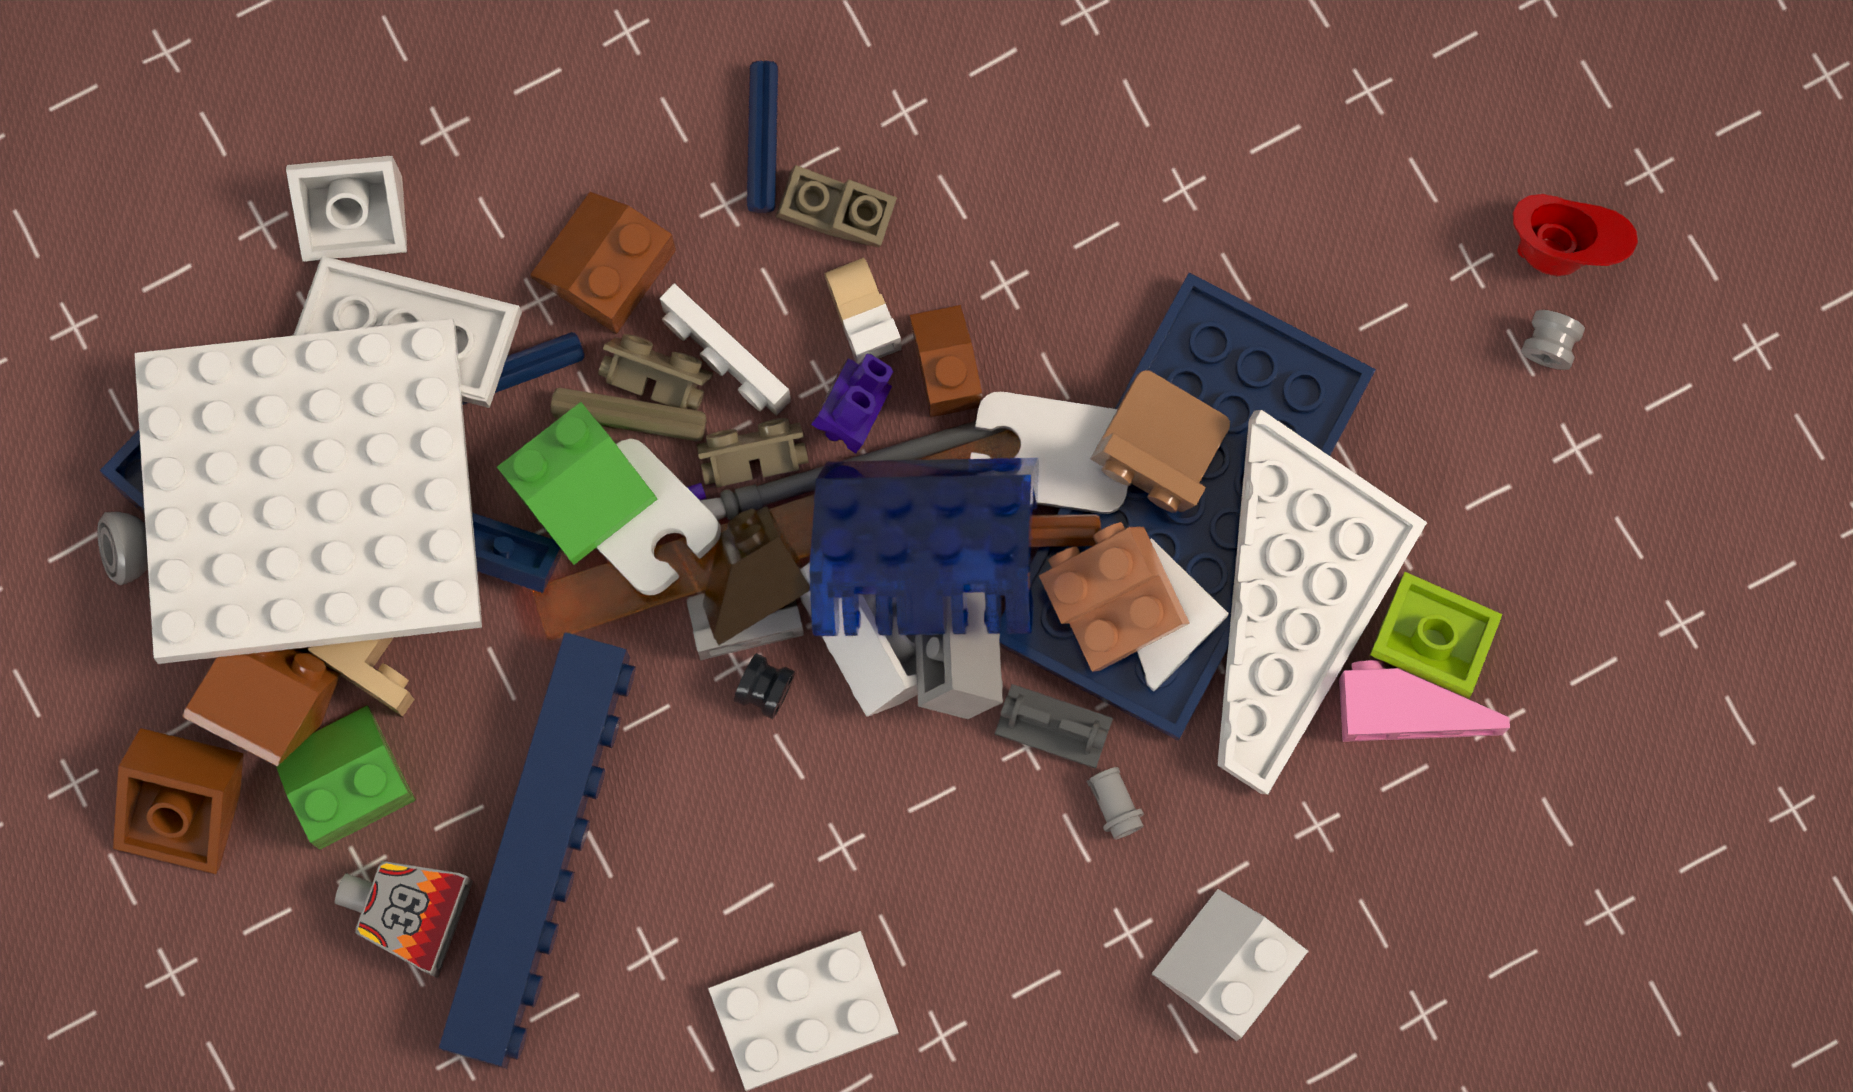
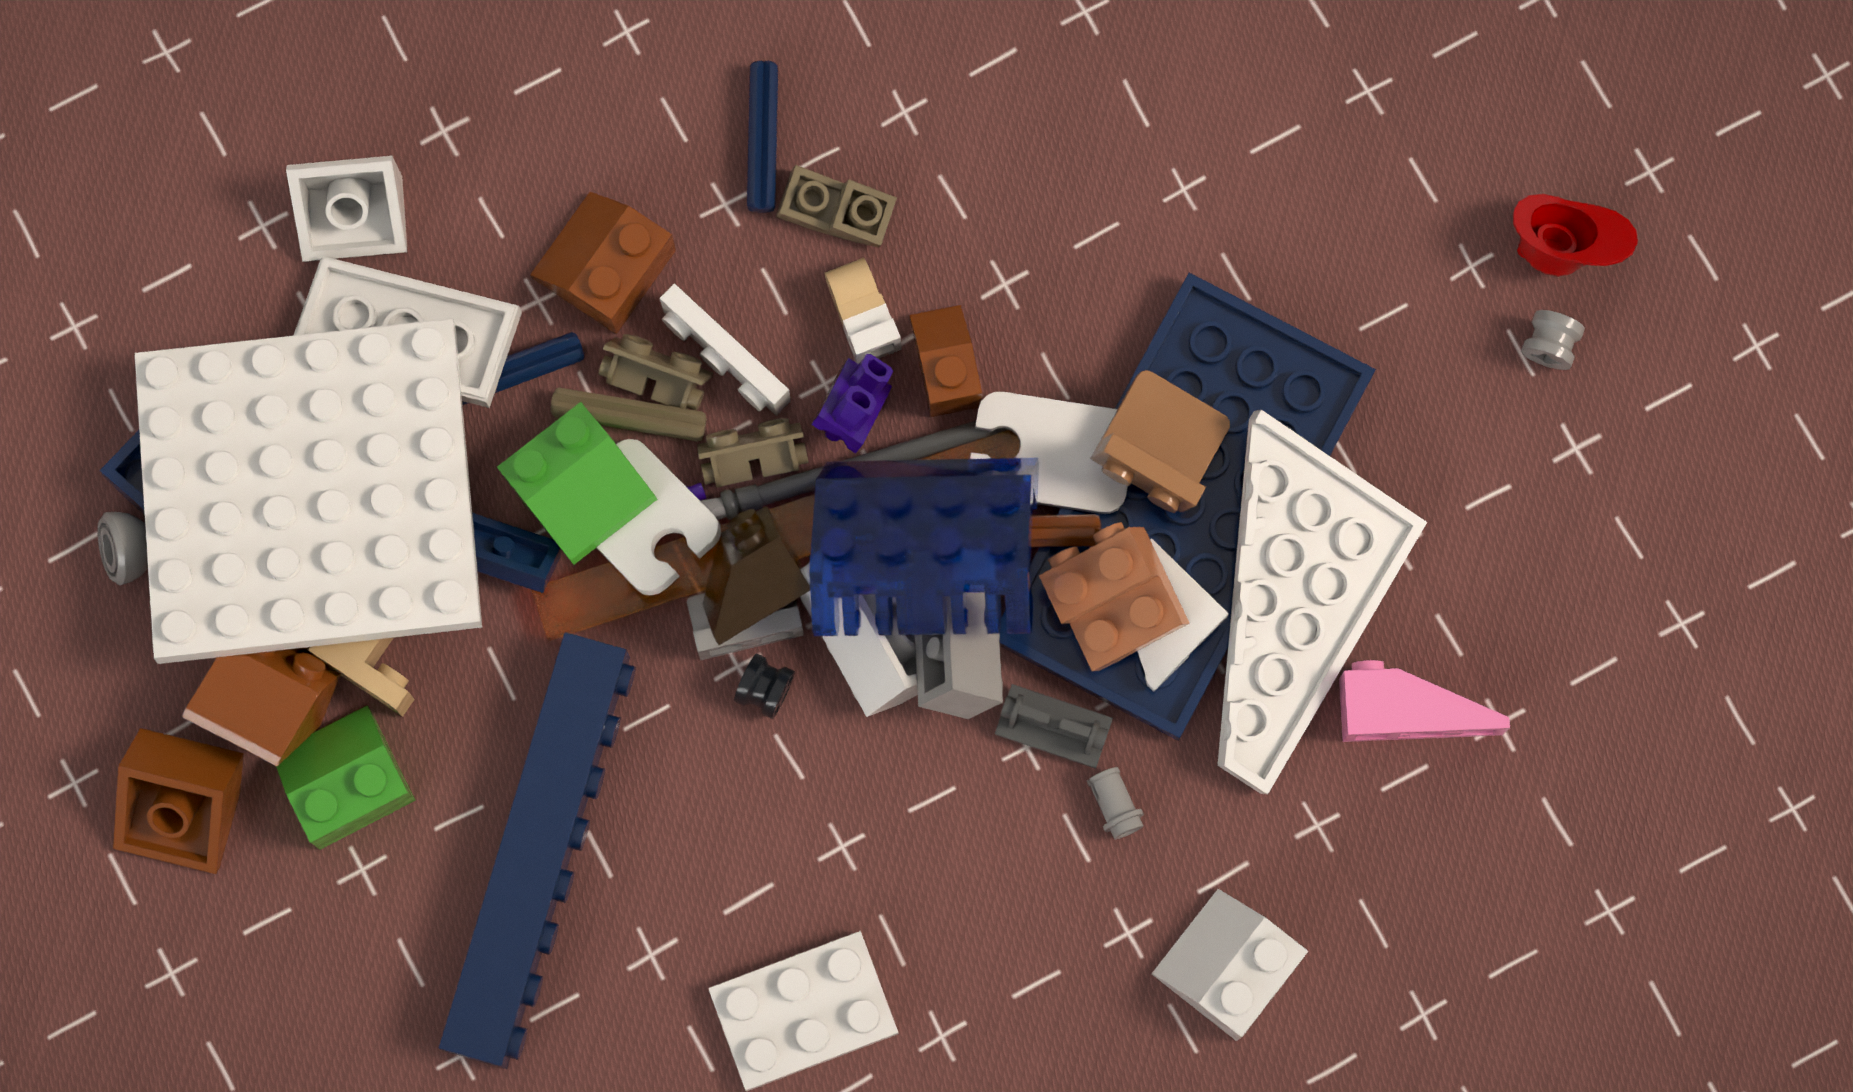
torso [335,861,473,978] -> none
lime slope [1370,572,1503,699] -> none

